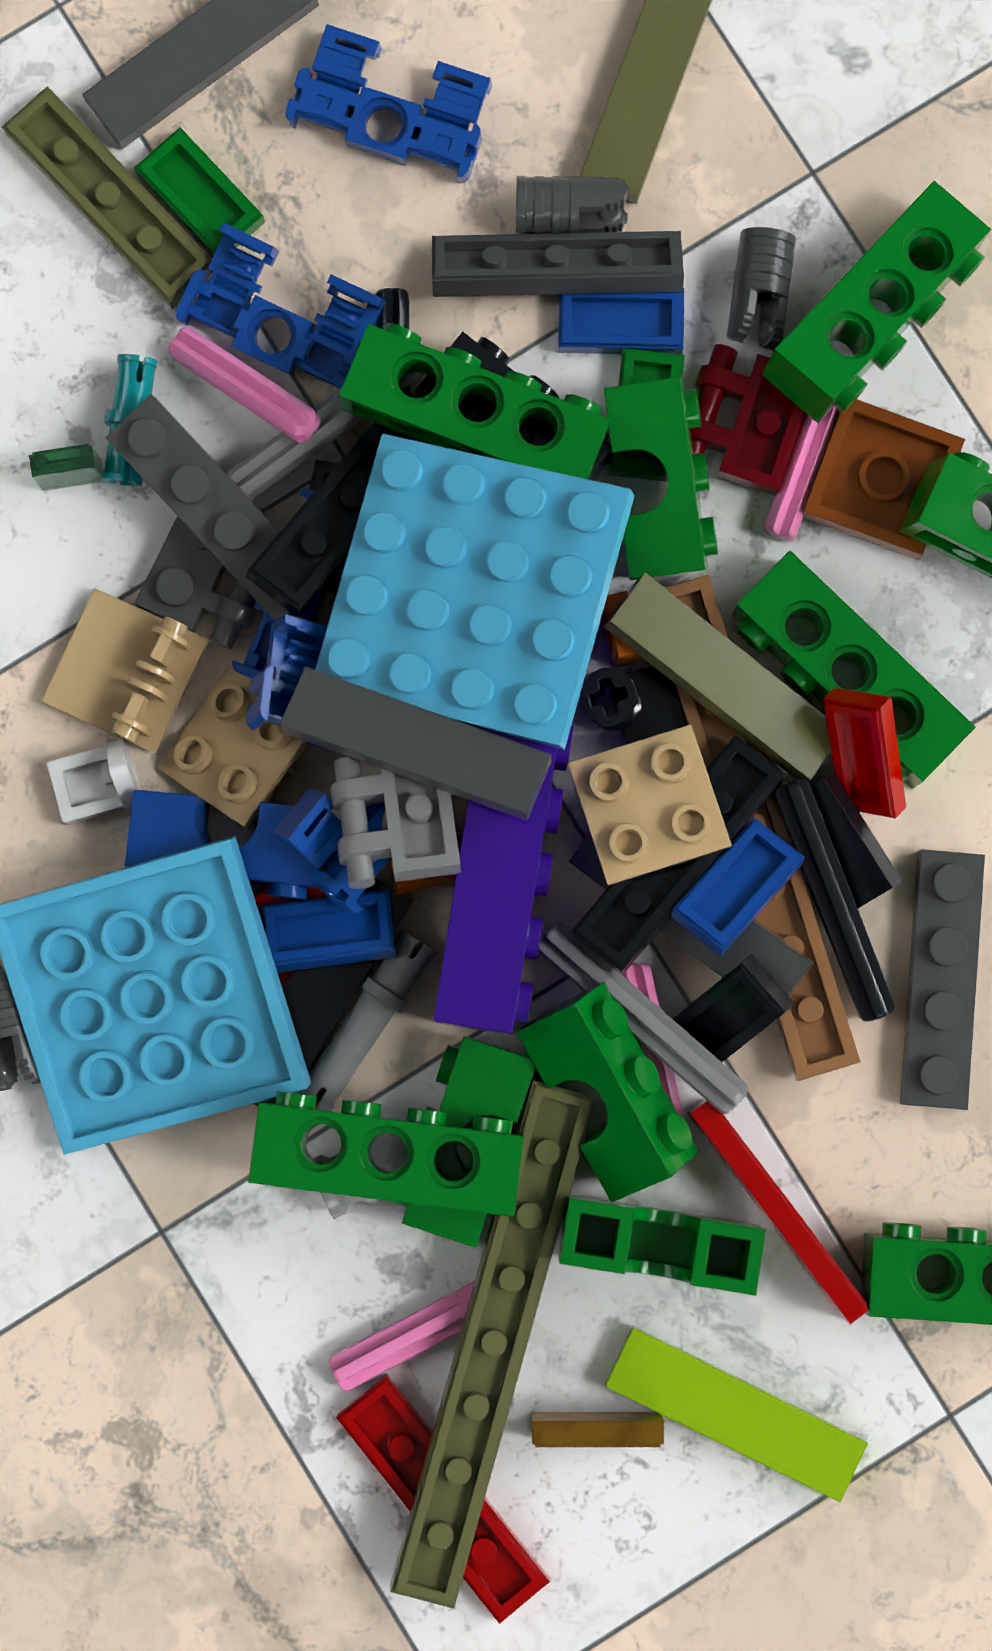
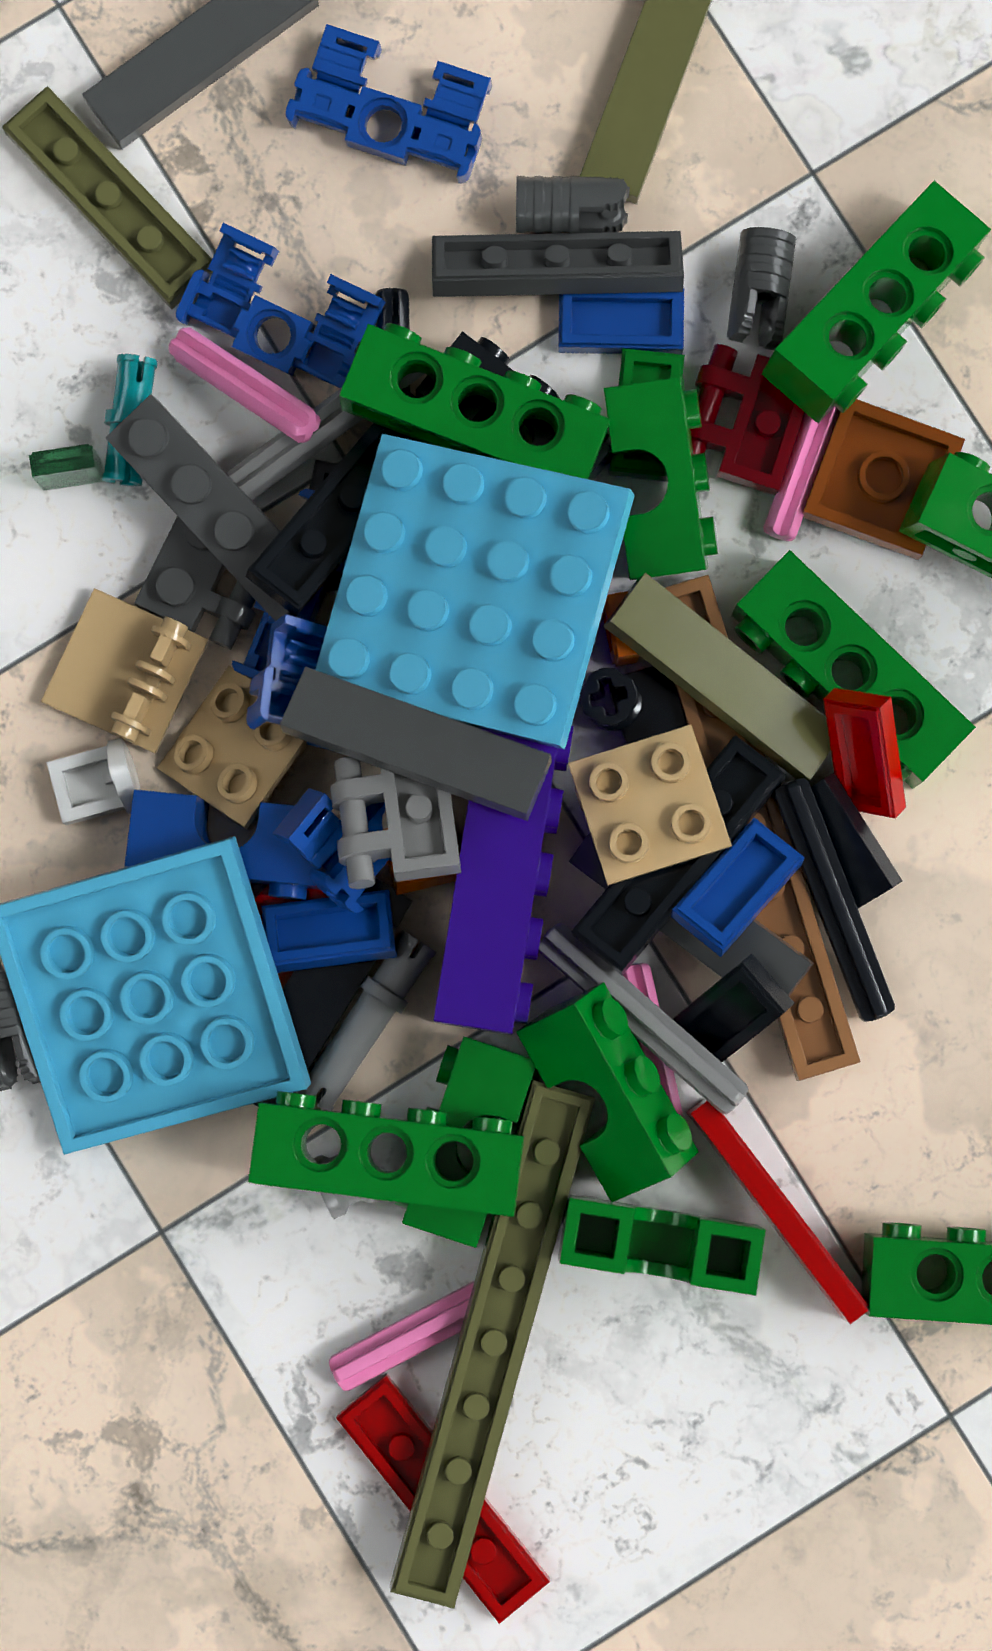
green tile [134,127,265,256] -> none
pearl gold tile [531,1412,664,1447] -> none
lime tile [605,1325,868,1503] -> none
dark grey plate [900,849,985,1110] -> none

